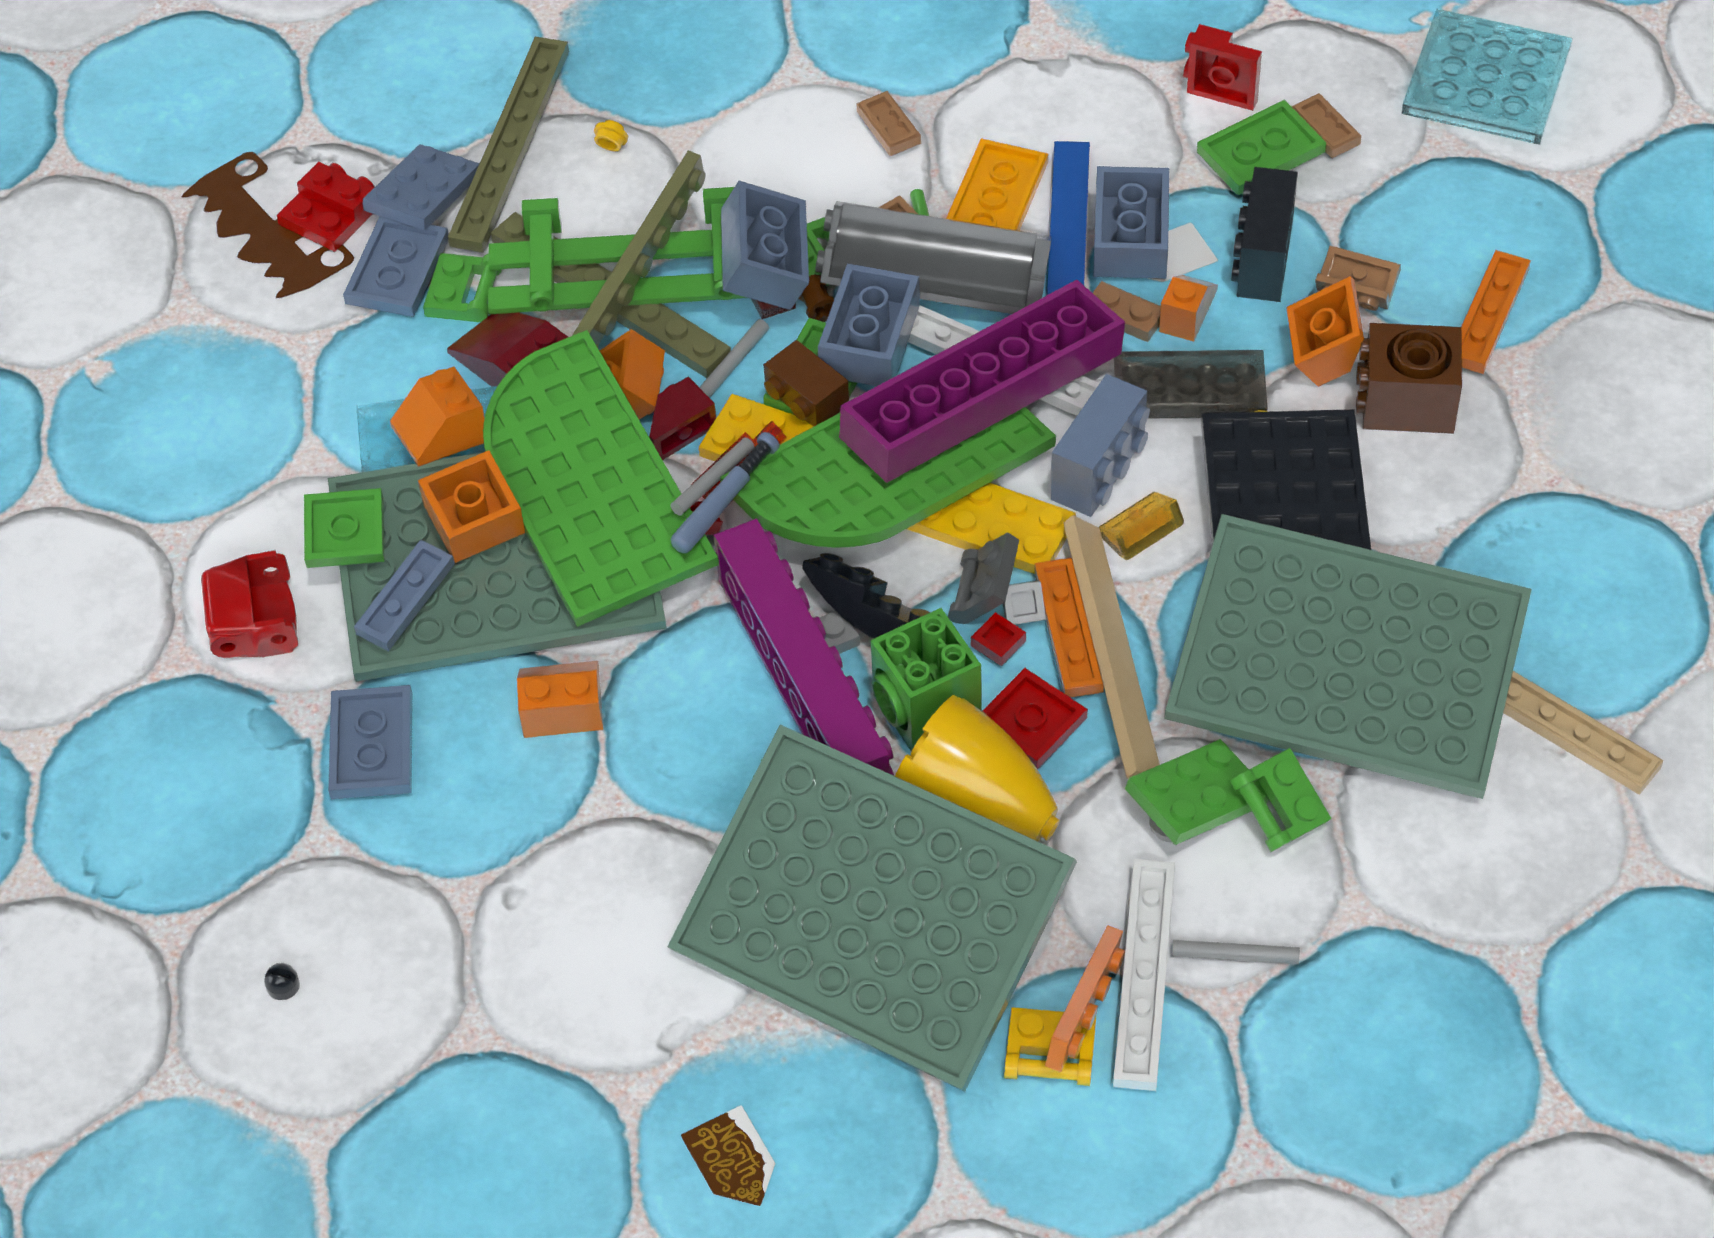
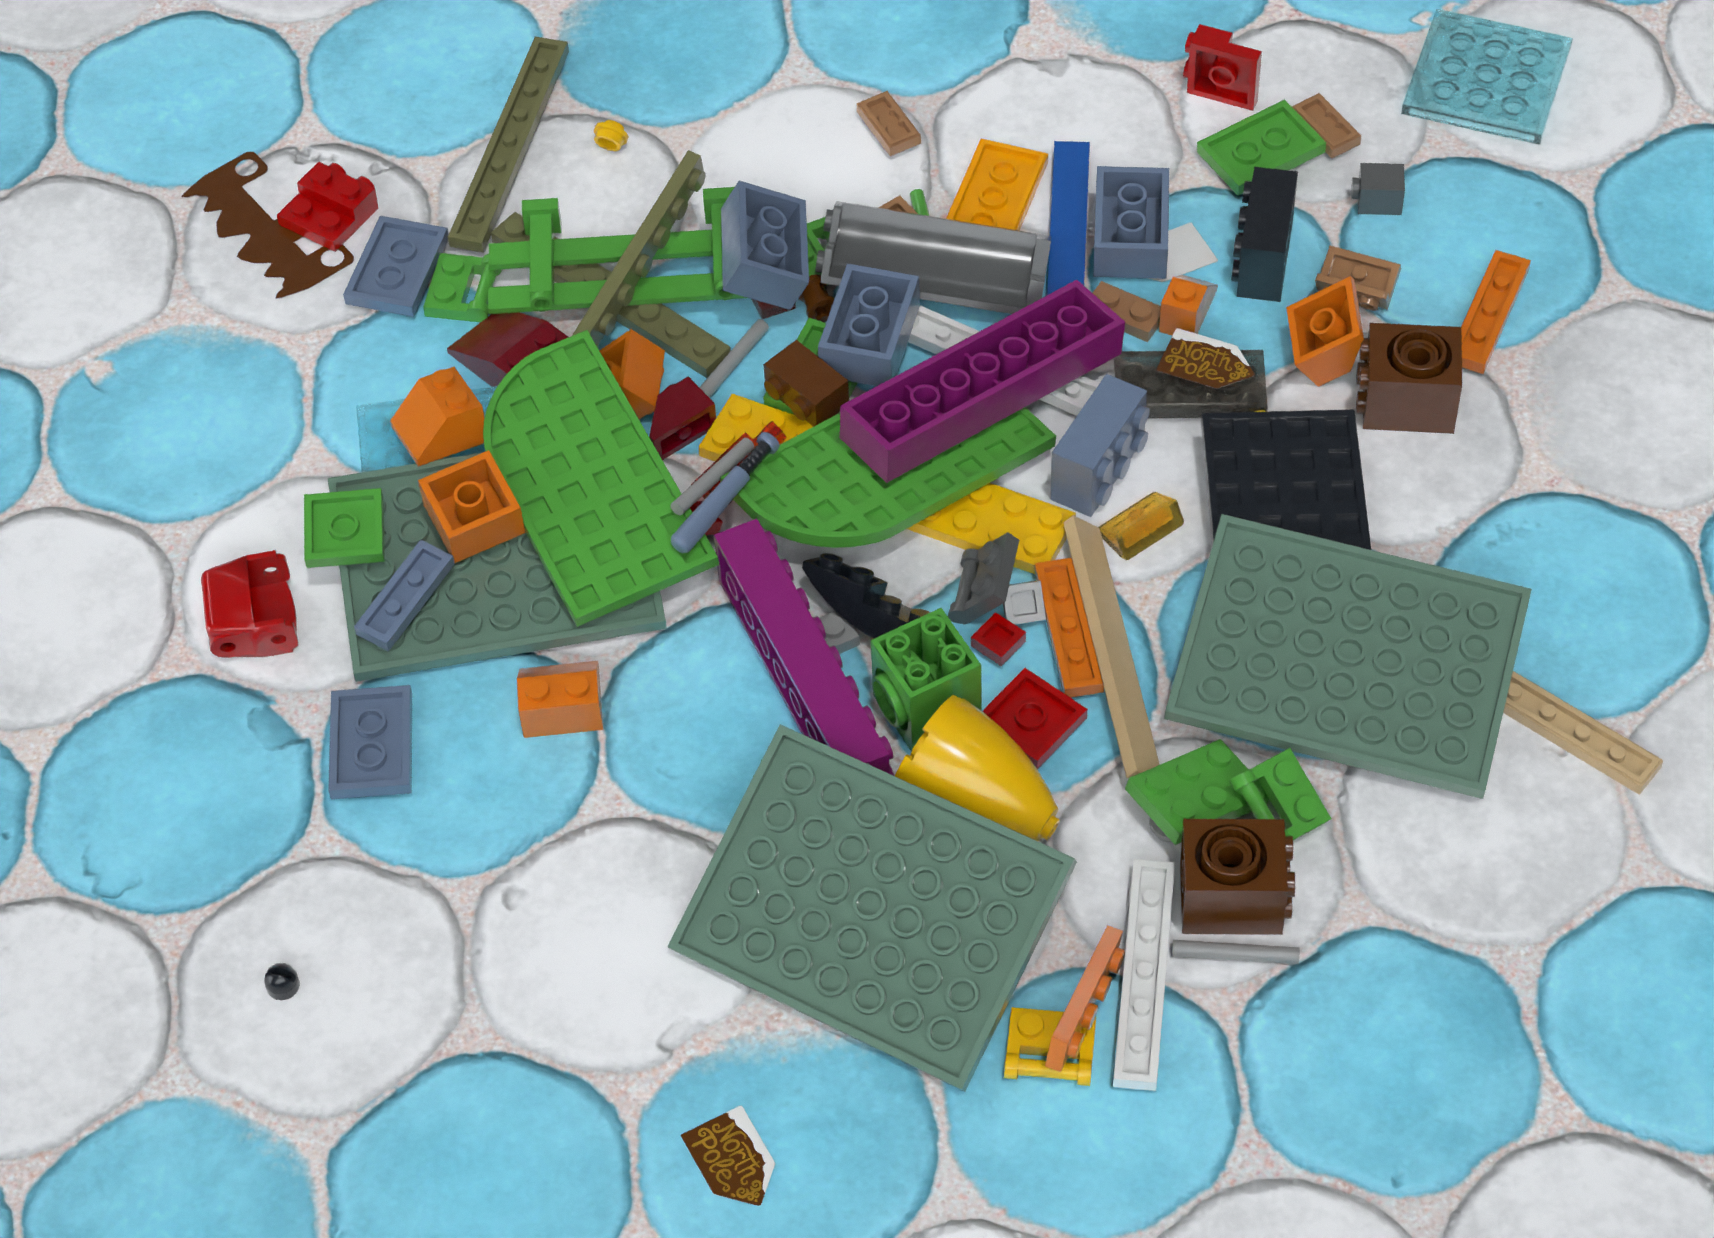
sand blue plate [363,144,480,231] -> none
none -> sticker [1156,328,1255,389]
none -> reddish brown brick [1180,819,1295,935]
none -> dark grey brick [1351,163,1405,215]

